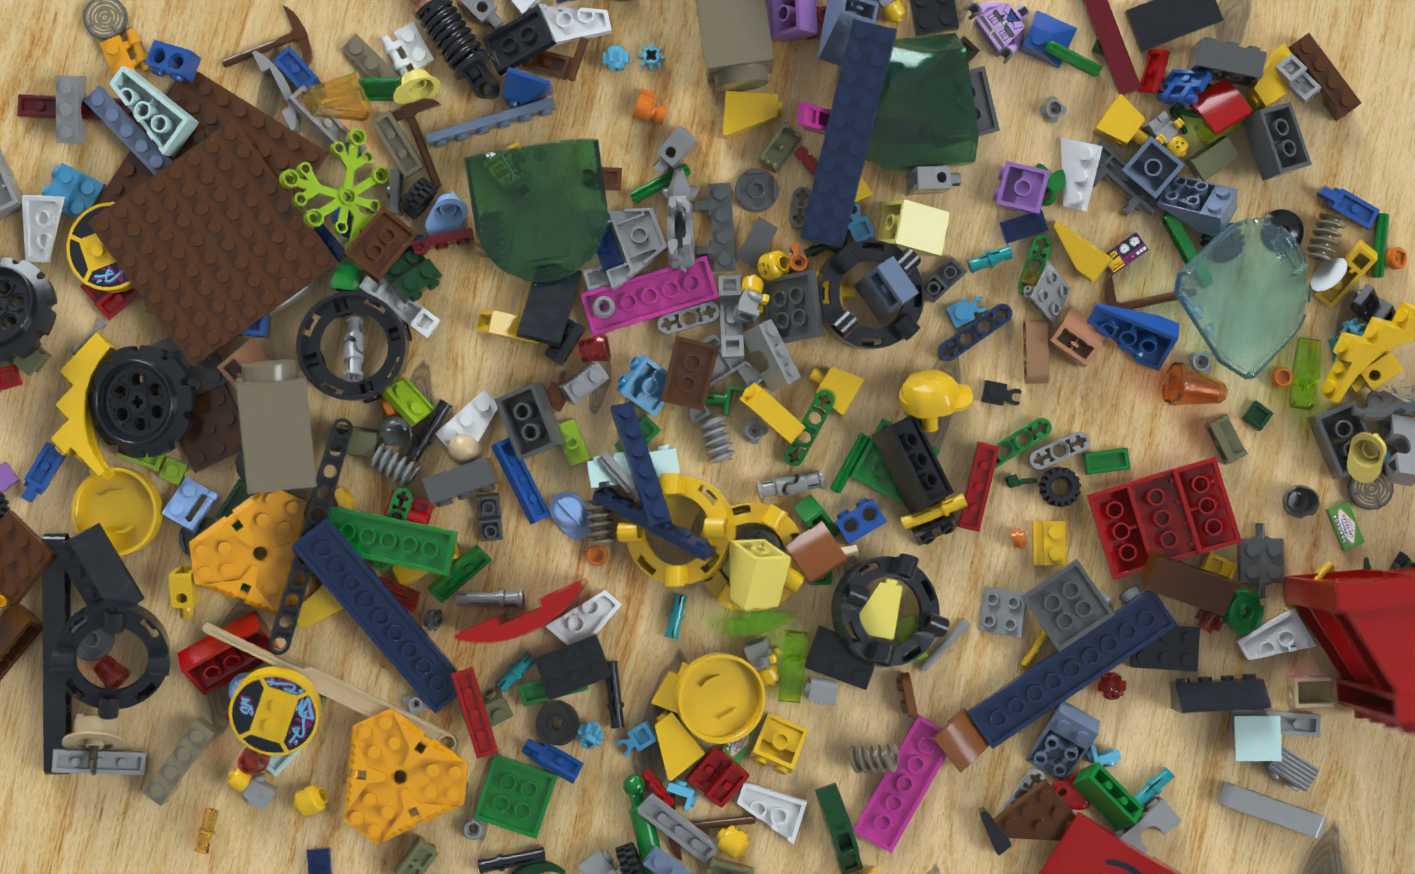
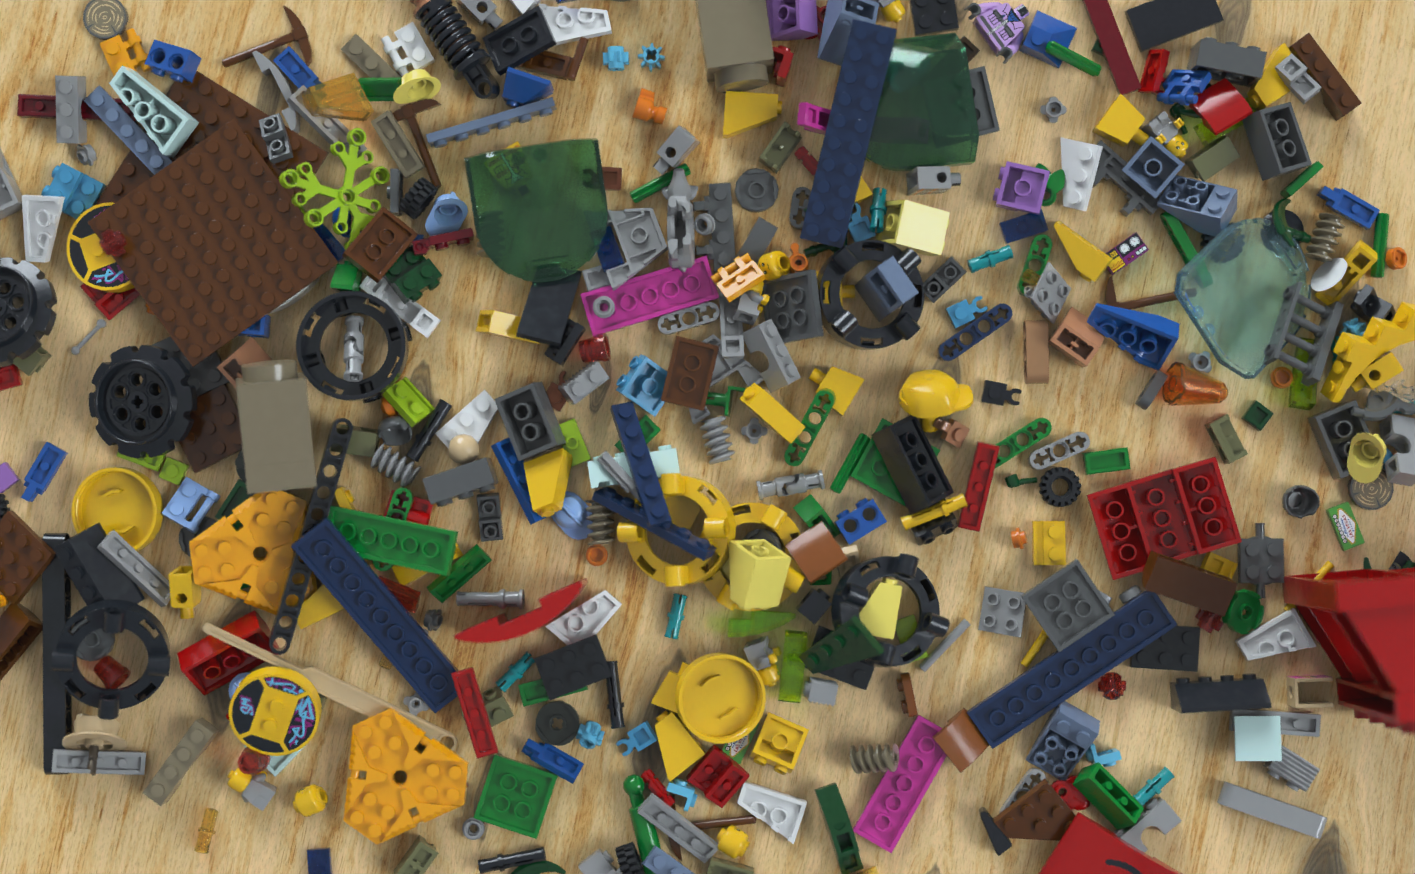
yellow arch [51,332,118,480] -> none
none -> light grey plate [76,144,97,166]
none -> light grey plate [97,530,170,607]
none -> clear red gear [99,228,128,257]
none -> dark grey slope [259,113,294,164]
none -> yellow slope [523,448,573,517]
none -> light grey plate [694,213,715,235]
none -> light orange plate [710,253,766,303]
none -> red bracket [772,45,794,87]
none -> black brick [796,588,831,625]
none -> dark green wing [799,615,885,674]
none -> teal pin [869,187,887,233]
none -> nougat plate [932,418,970,448]
none -> dark grey beam [1135,369,1168,410]
none -> dark grey fence [1263,281,1344,386]
none -> dark green piece [1272,199,1311,248]
none -> green tile [1280,161,1324,199]

